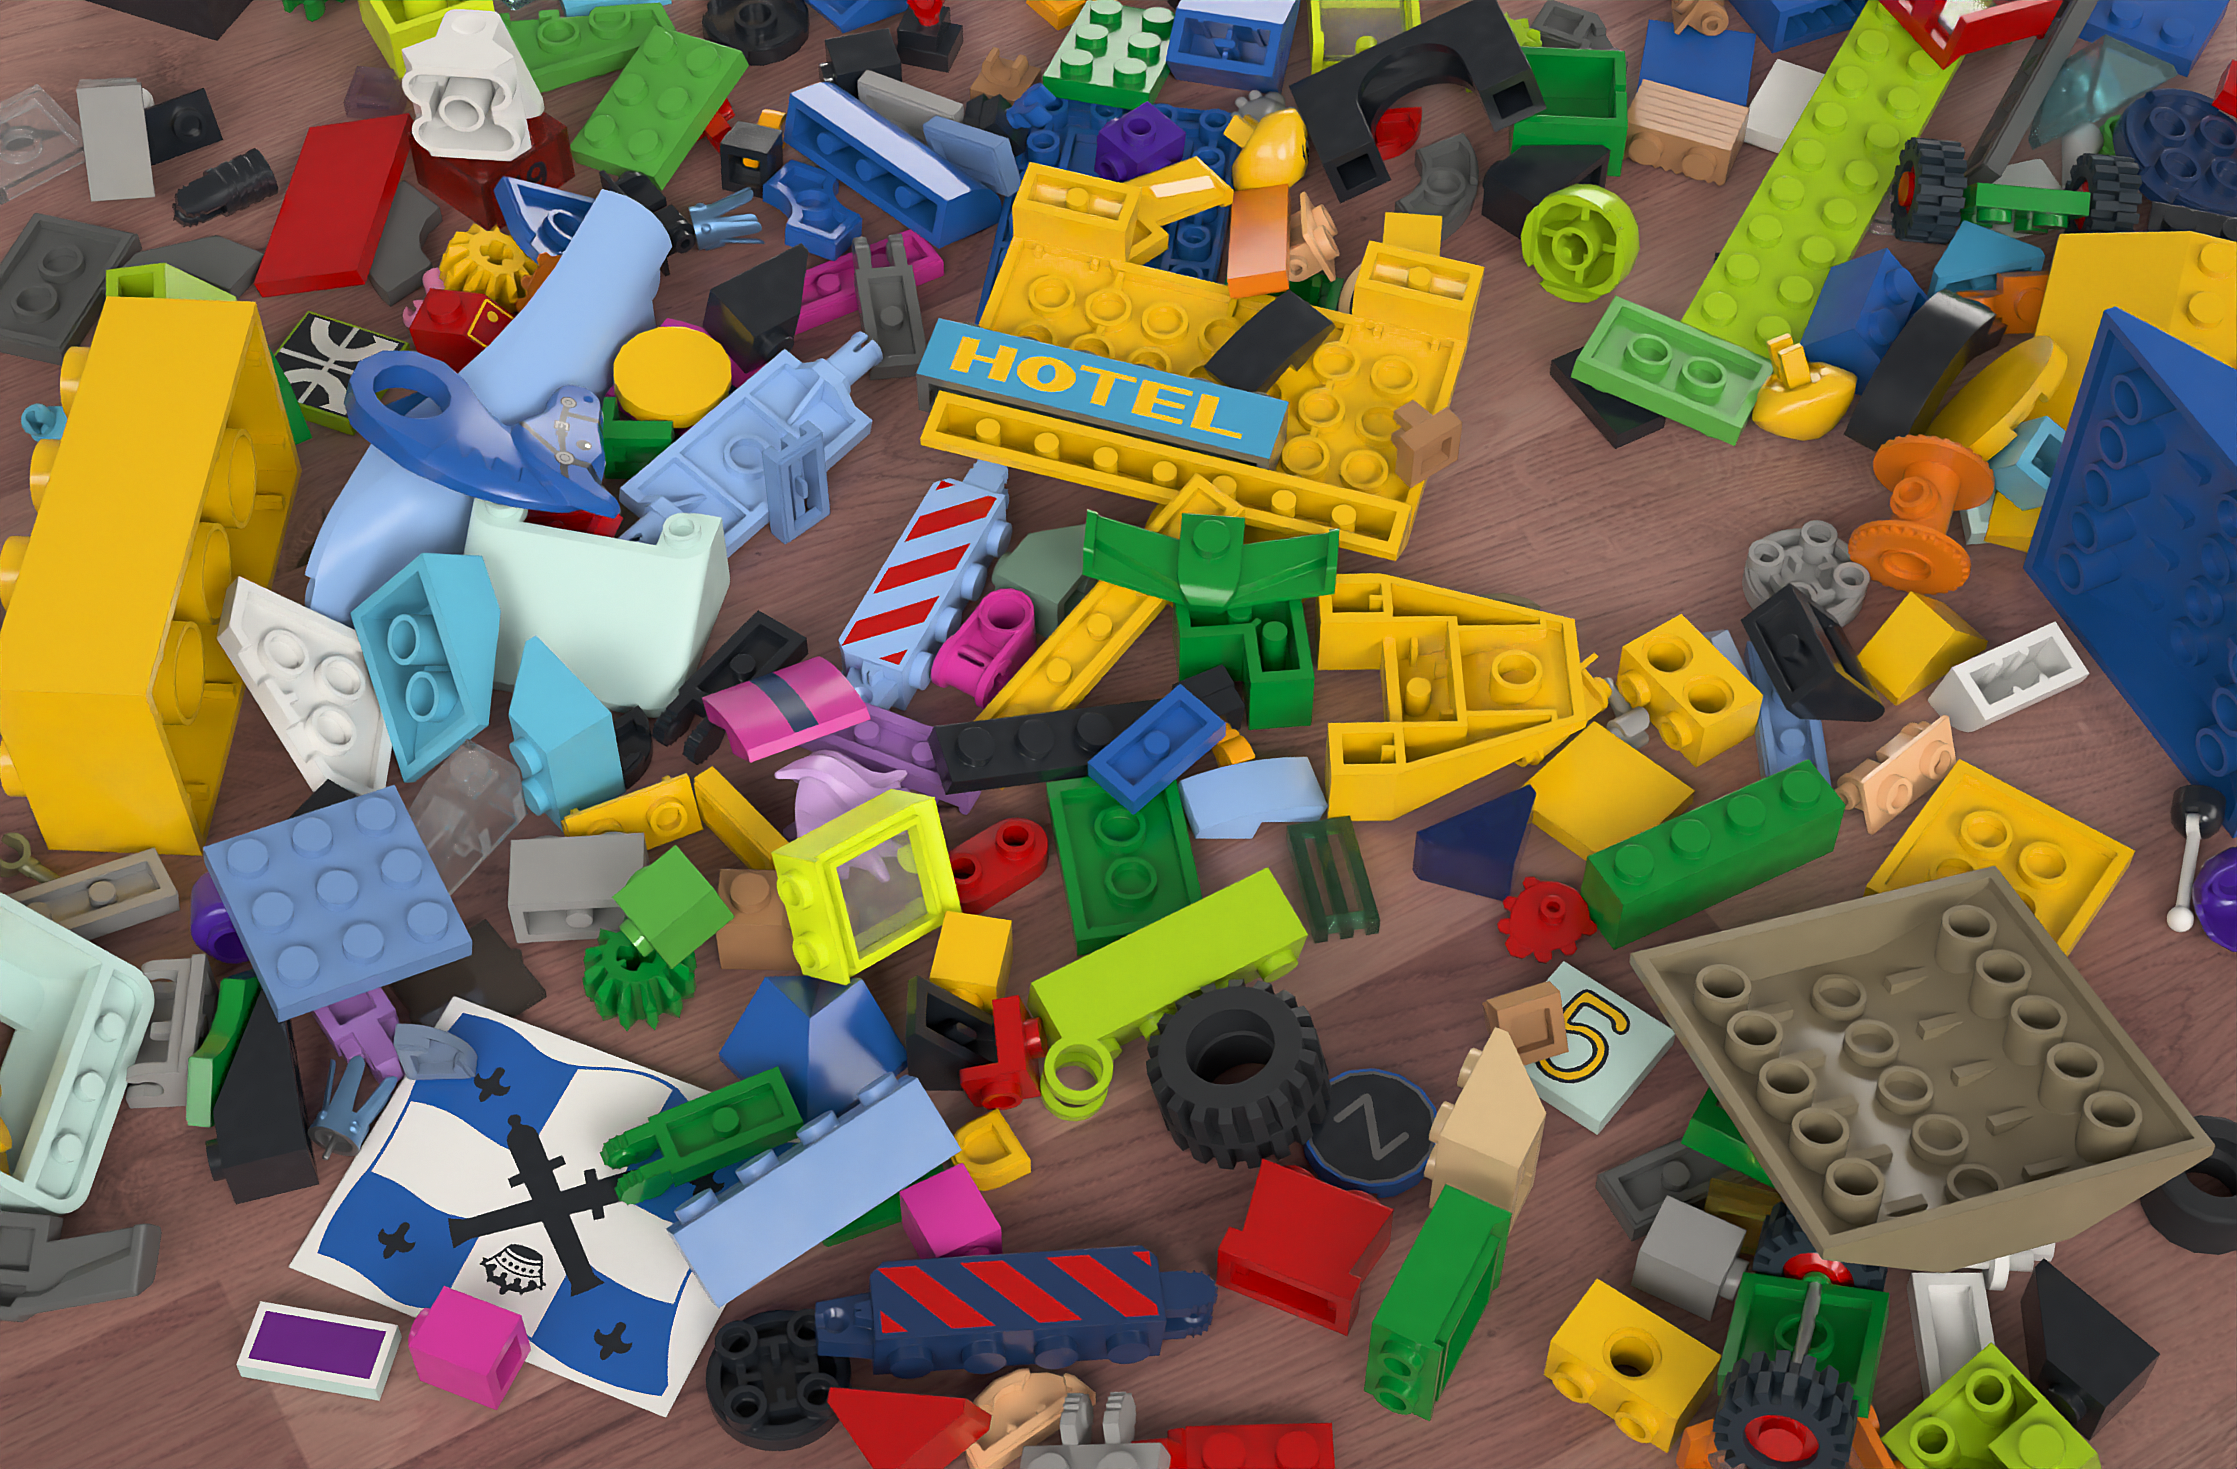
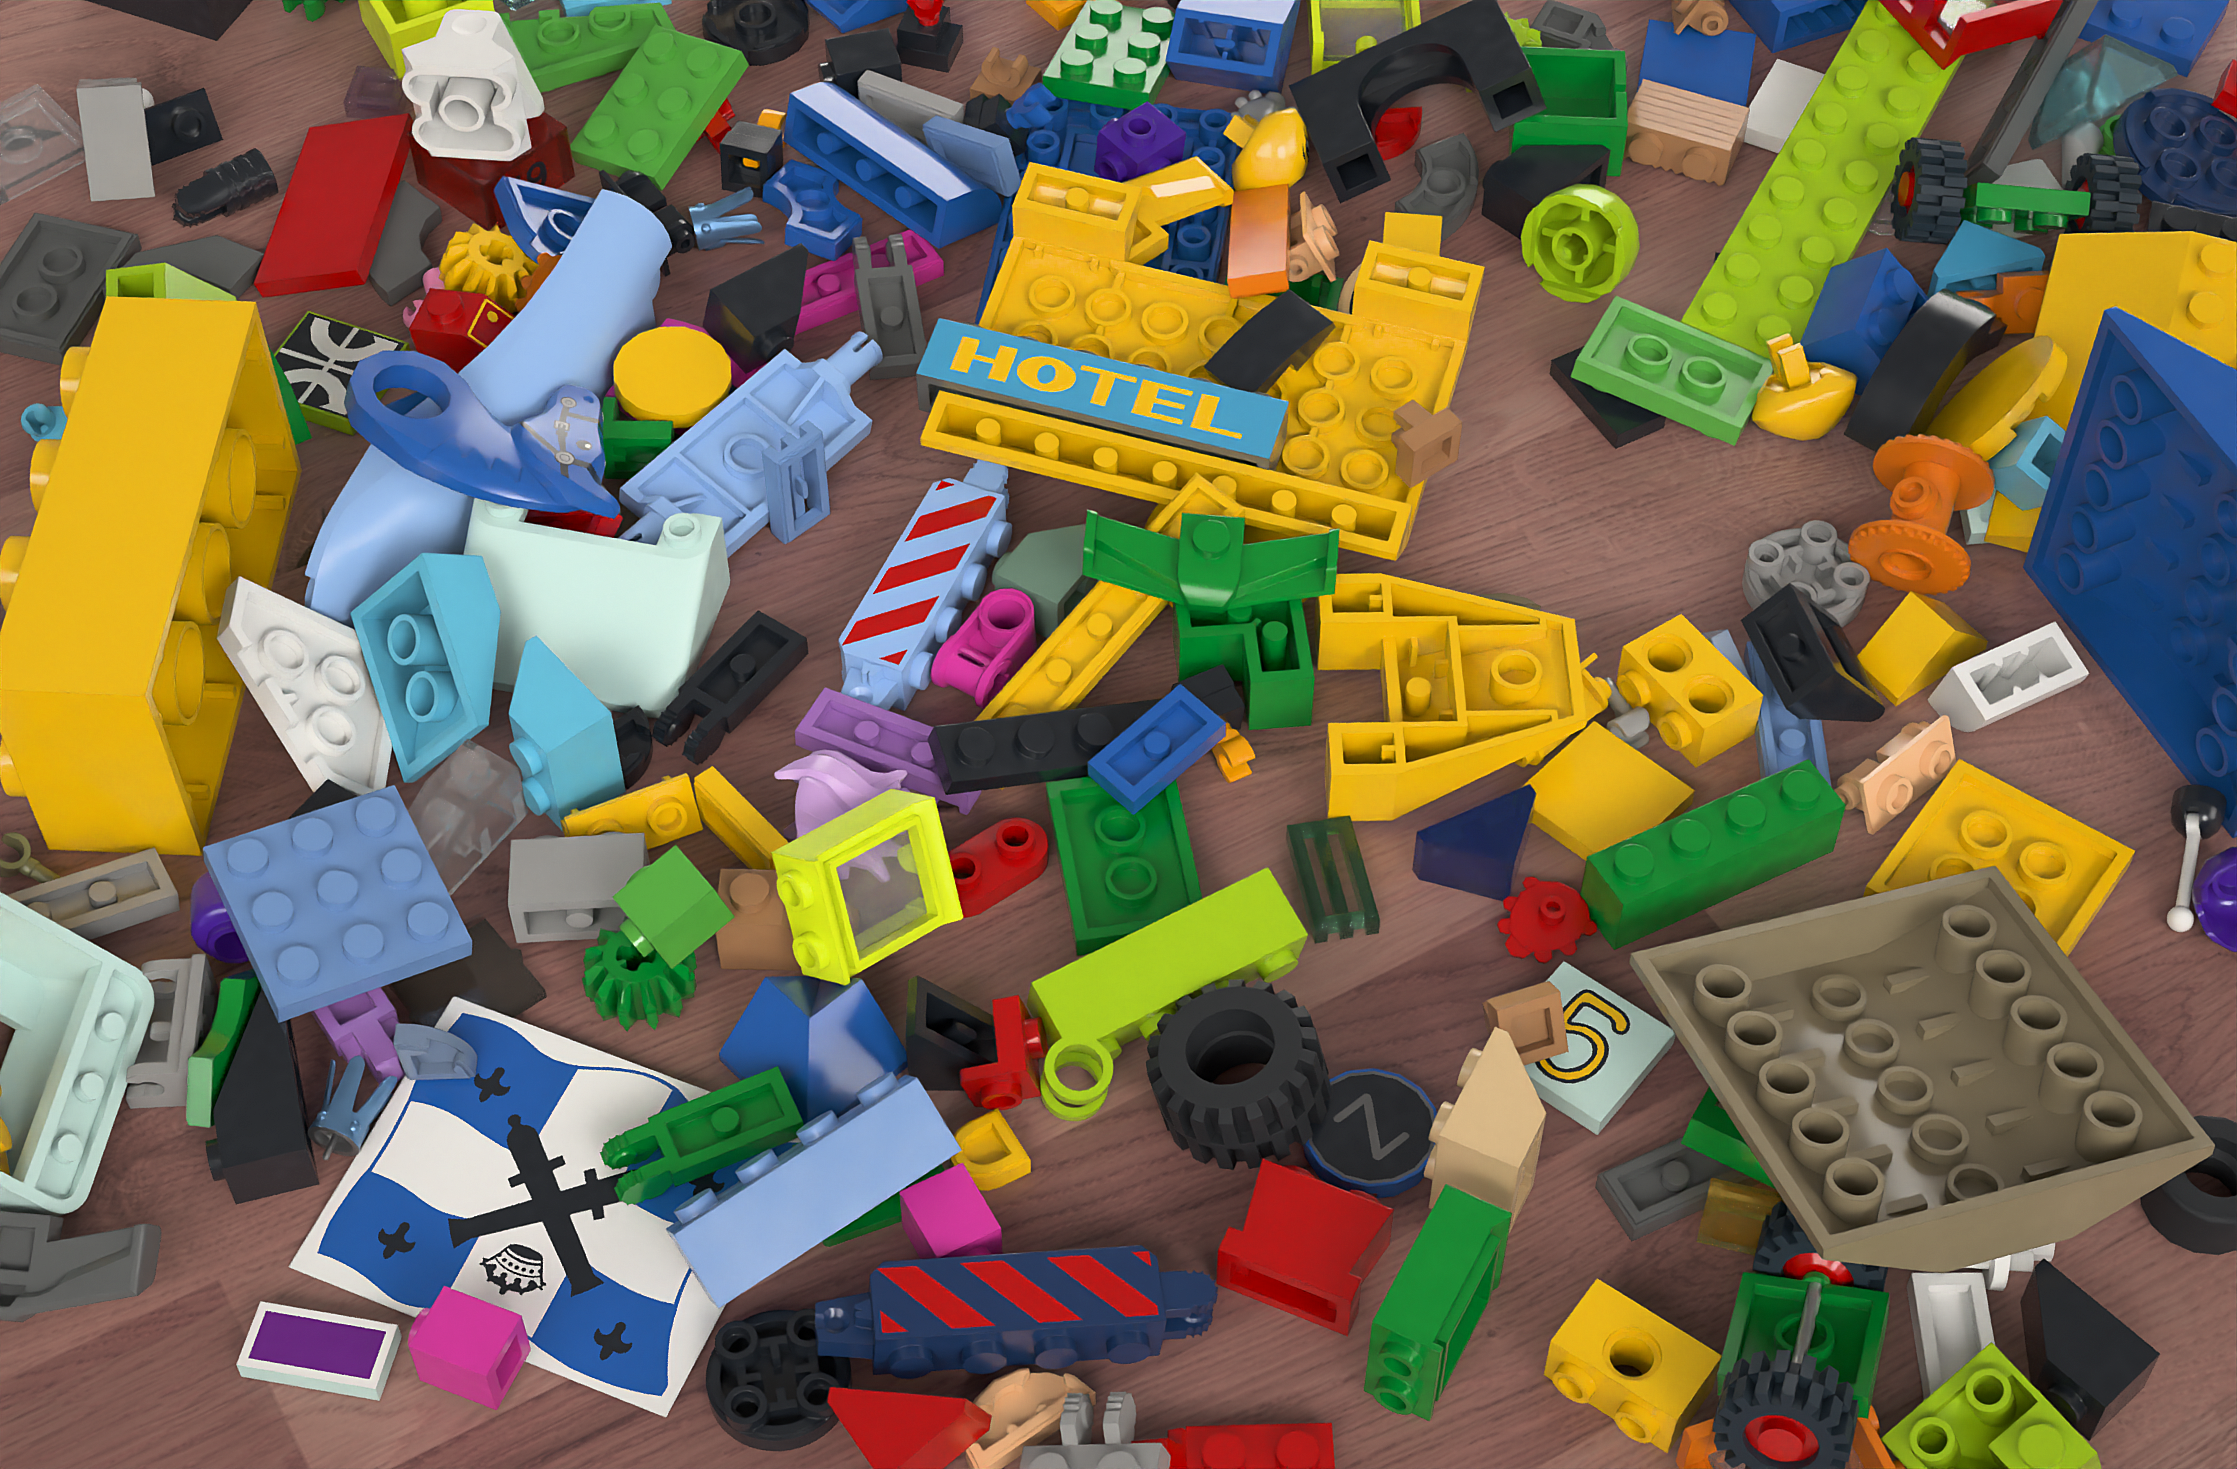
dark pink slope [702,656,871,763] -> none
yellow brick [930,911,1013,1015] -> none
light blue slope [1178,757,1328,839] -> none
light grey brick [1631,1195,1750,1321] -> none

